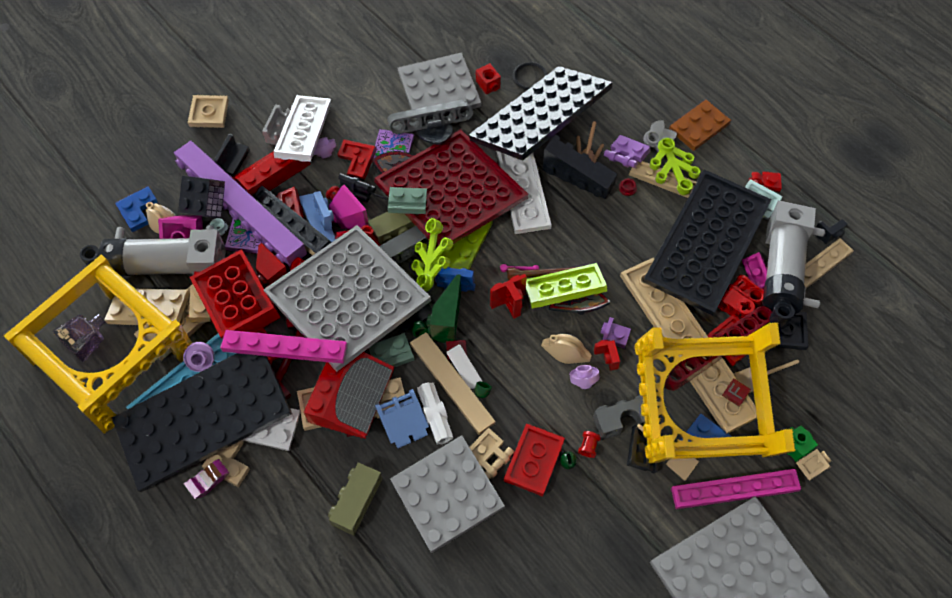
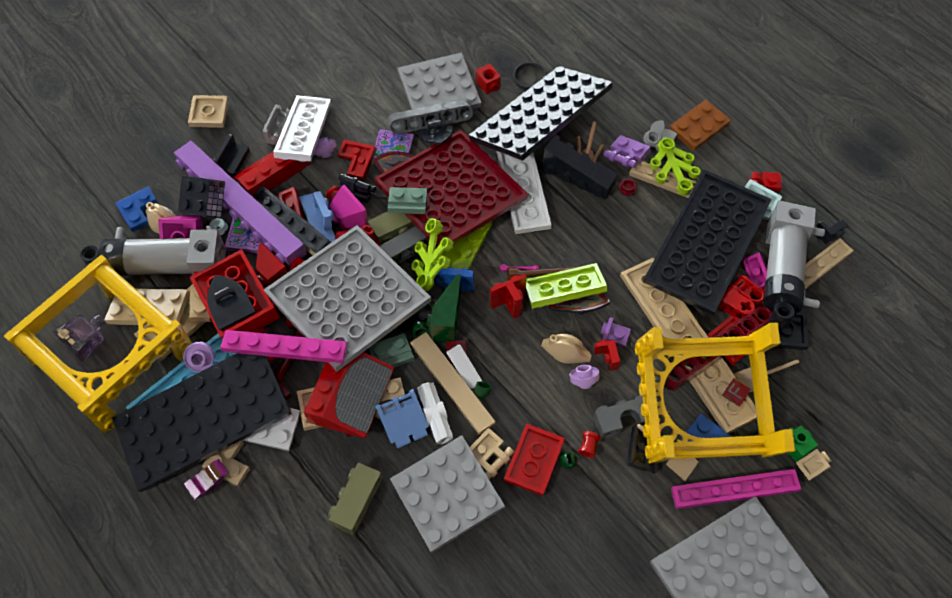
none -> black shield [208,275,256,330]

